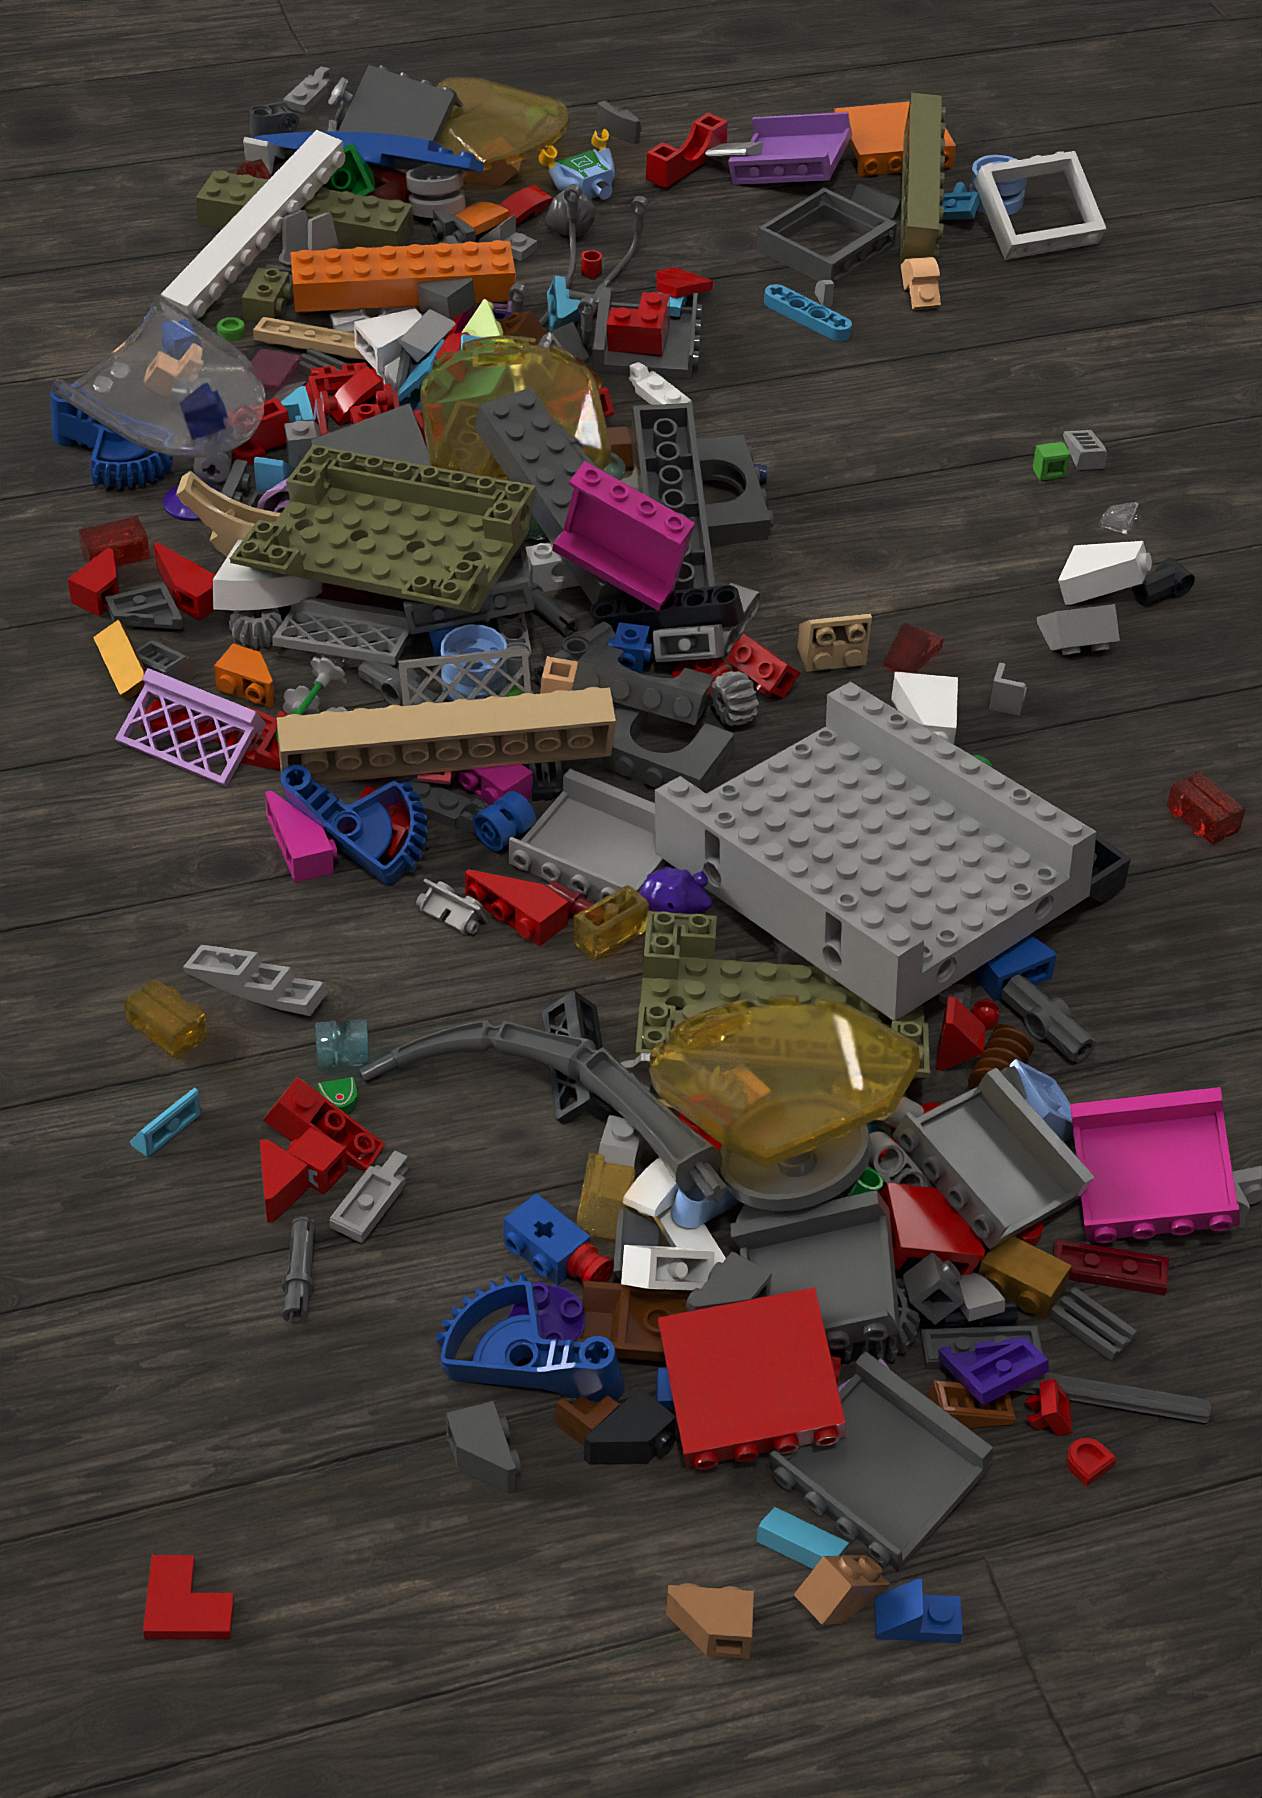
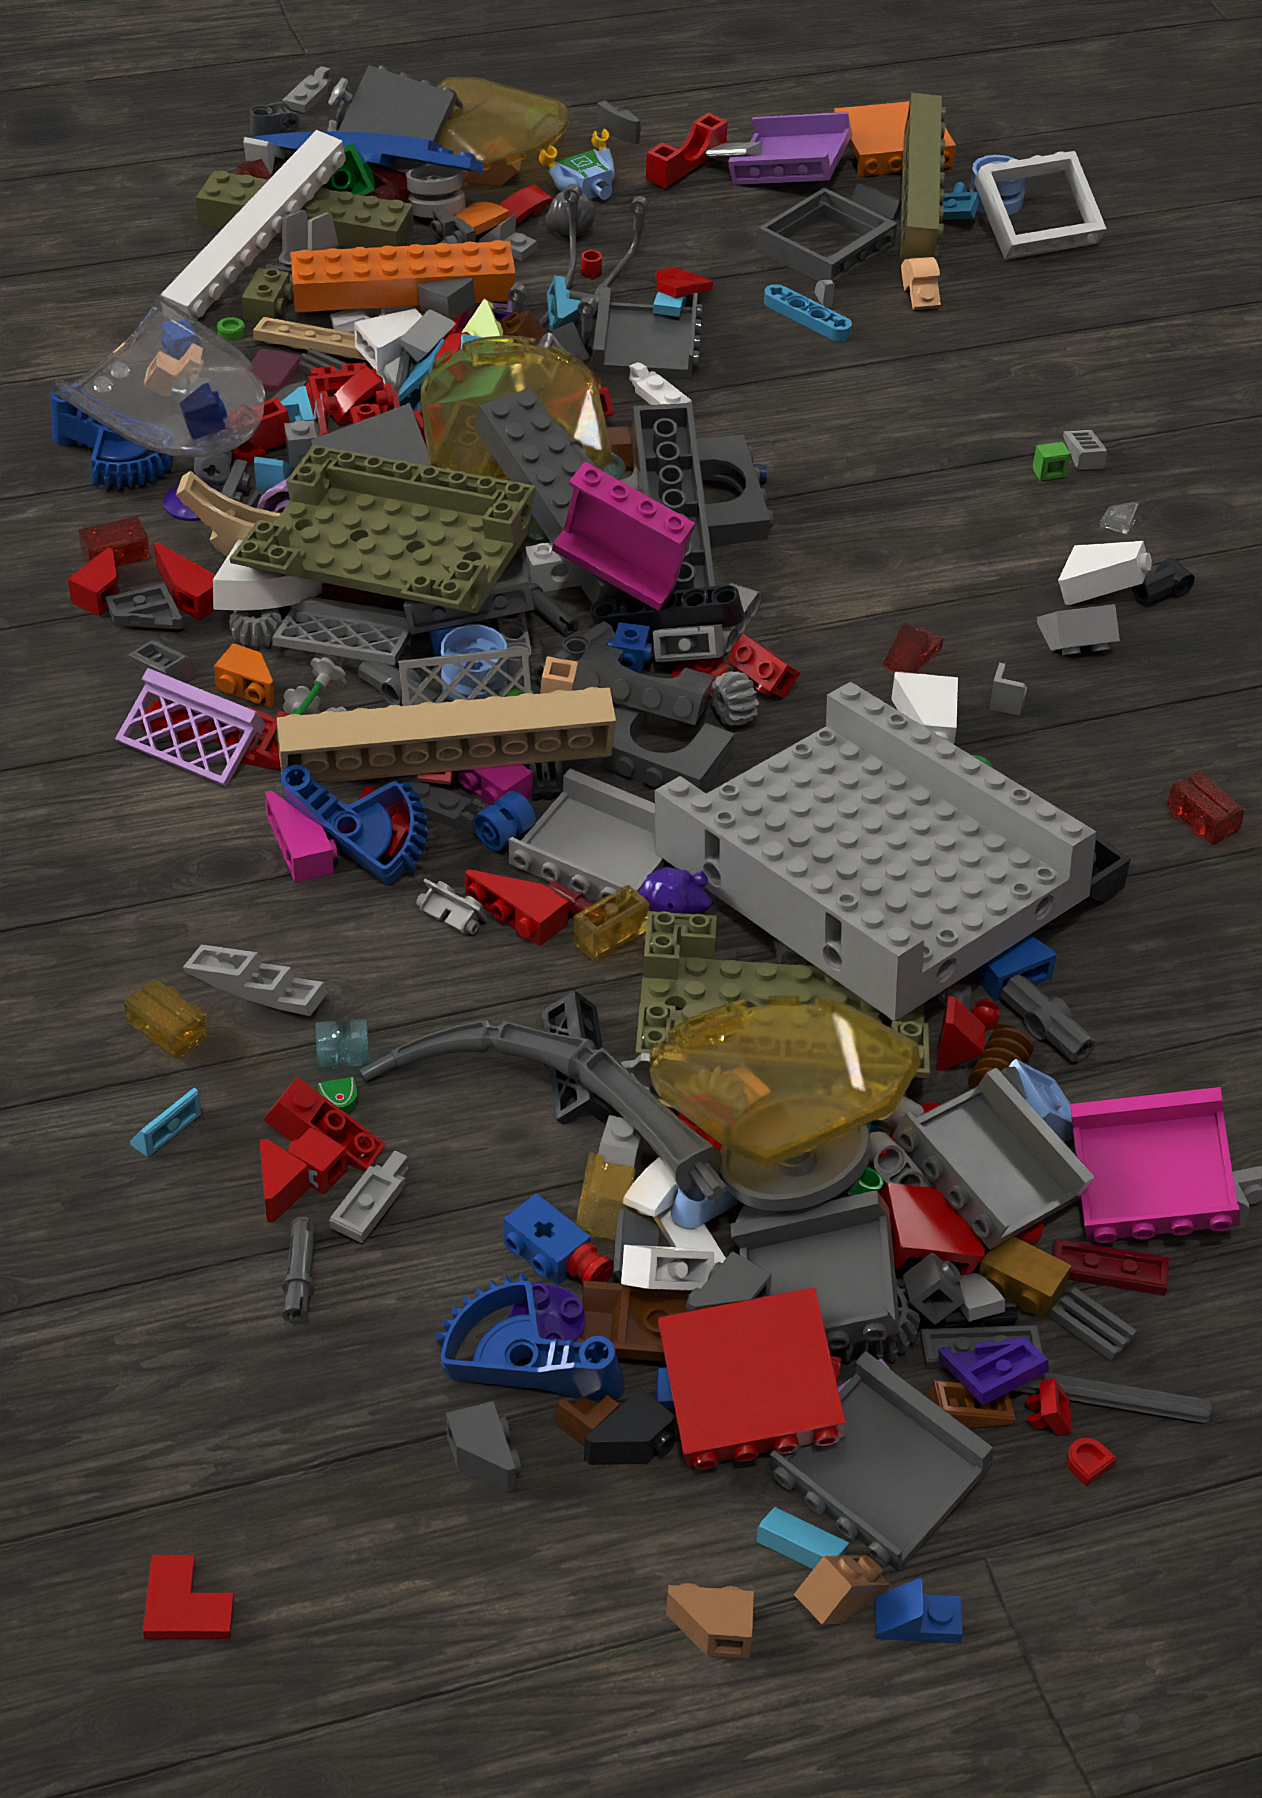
tile [93,620,146,701] -> none
red brick [606,292,671,355] -> none
tan slope [797,614,872,672] -> none

